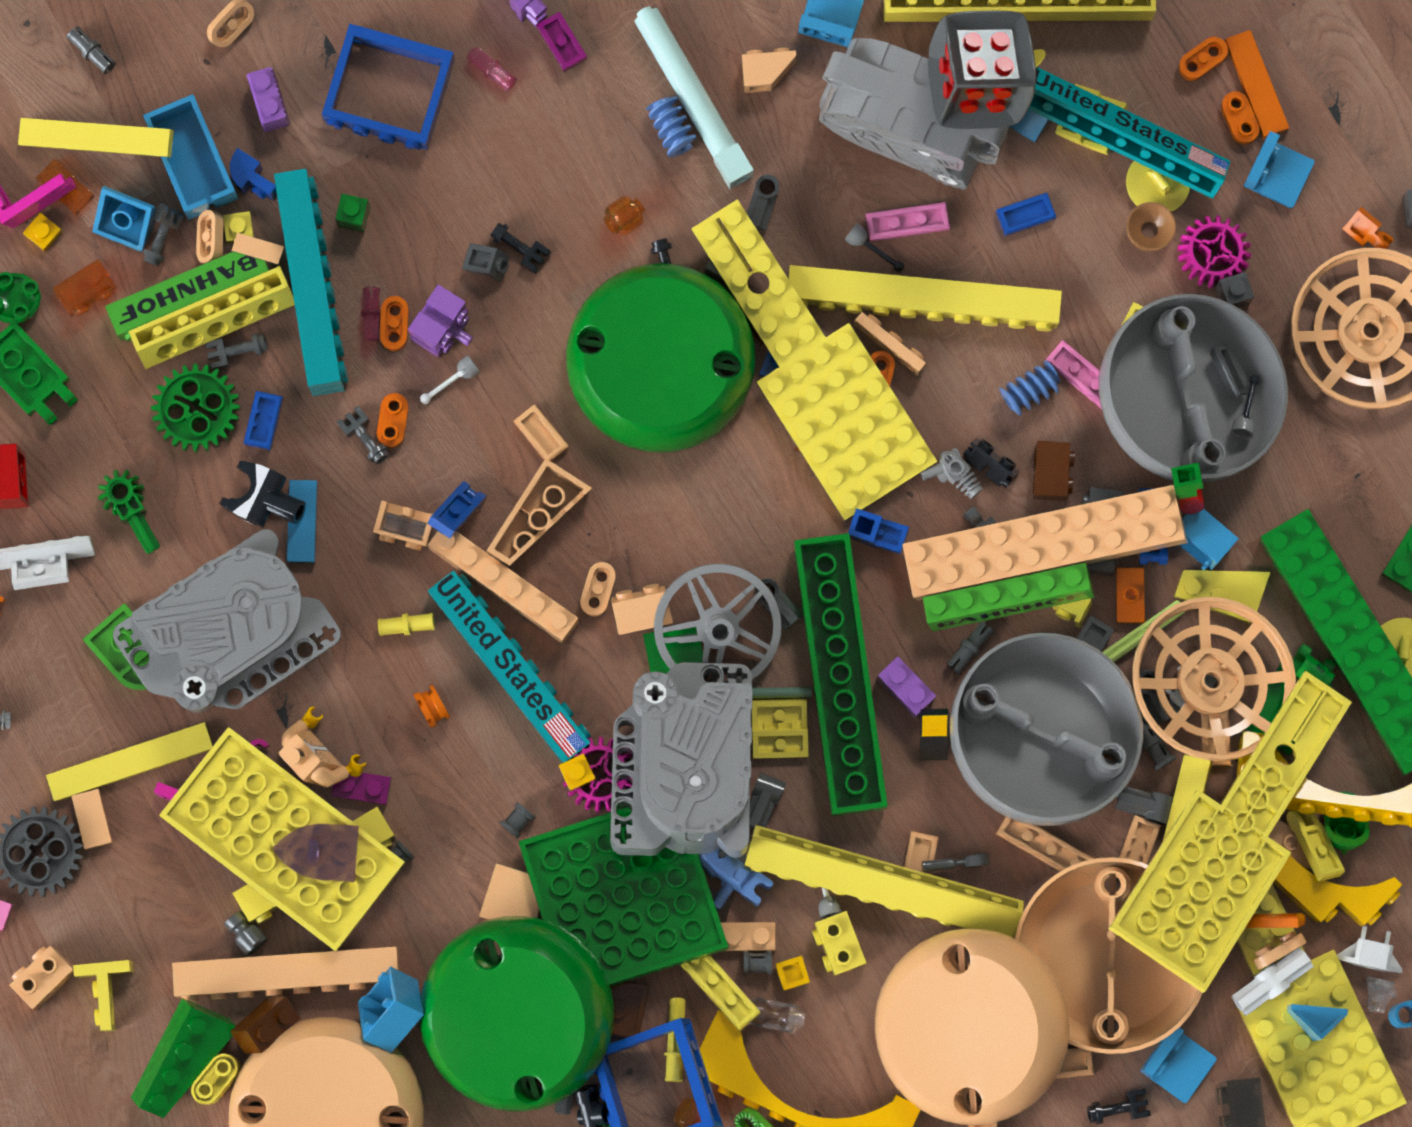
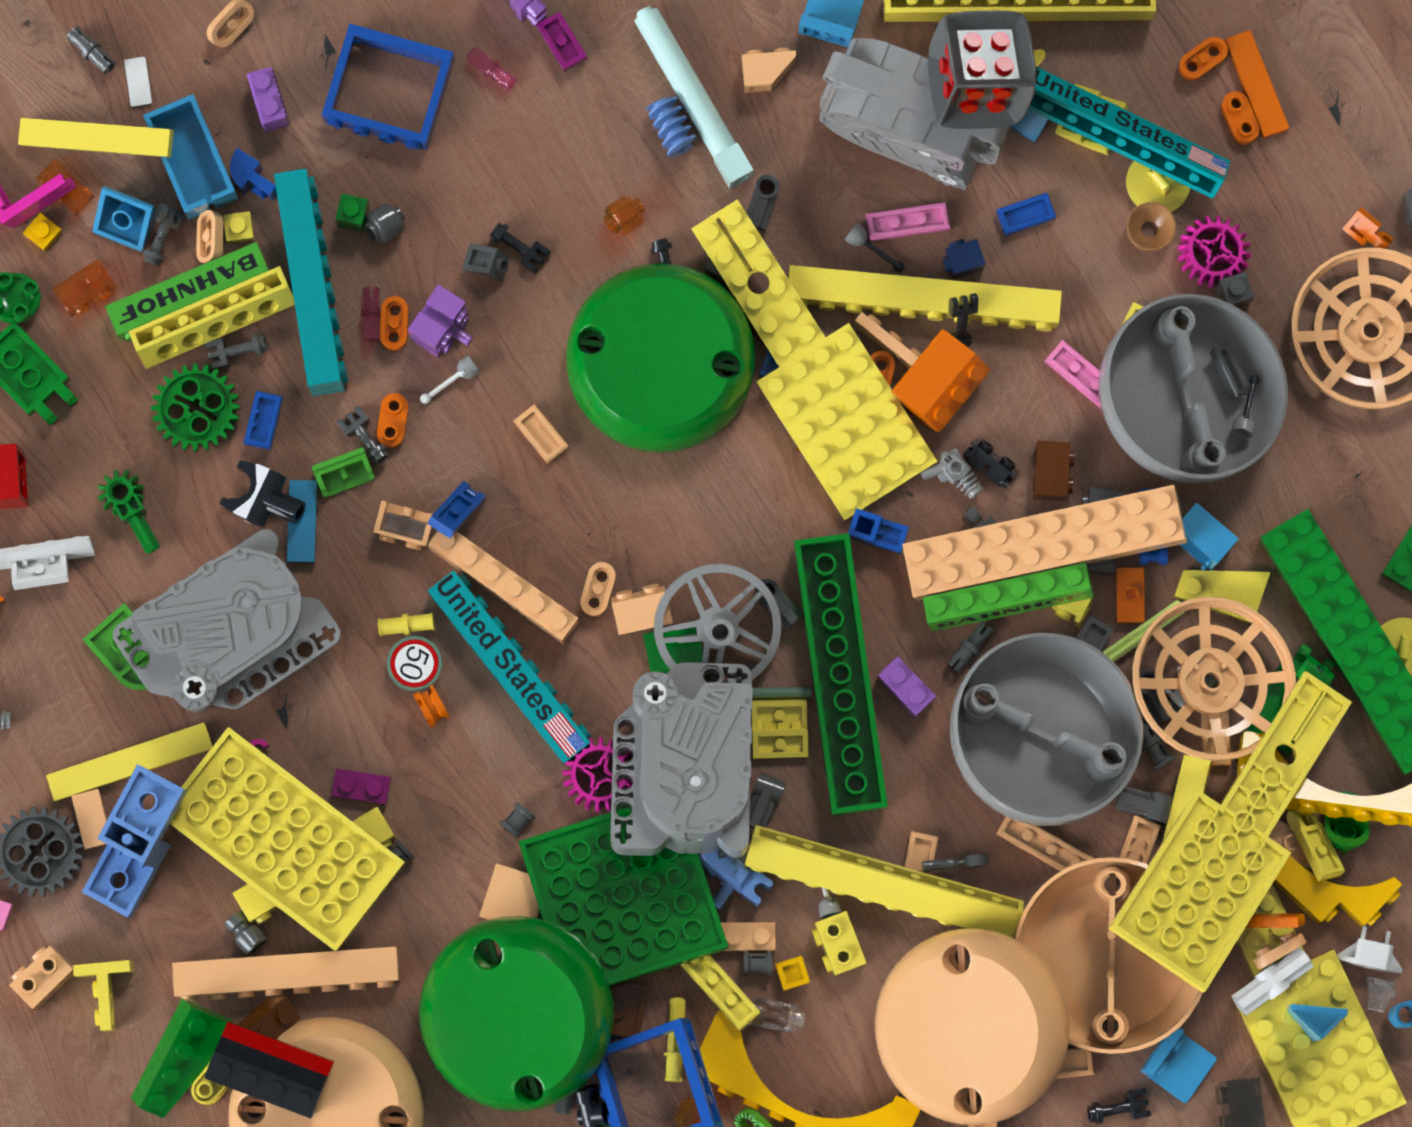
light nougat sticker [231,233,284,264] -> none
shield [272,824,359,882] -> none
light nougat torso [279,706,367,787] -> none
dark azure container [358,966,424,1053] -> none
light nougat wedge [486,458,592,568] -> none
yellow plate [558,753,596,792] -> none
black tile [919,709,949,760] -> none
medium blue piece [999,360,1060,416] -> none
green leg [1171,462,1204,514] -> none
dark azure bracket [1243,131,1315,209] -> none
none -> medium blue bracket [82,764,187,919]
none -> white sticker [124,57,152,107]
none -> black slope [204,1021,334,1119]
none -> bright green hinge [311,447,375,499]
none -> dark grey head [363,203,405,244]
none -> piece [387,636,442,691]
none -> orange slope [891,329,991,433]
none -> dark blue brick [942,239,985,279]
none -> black hinge [948,293,979,348]

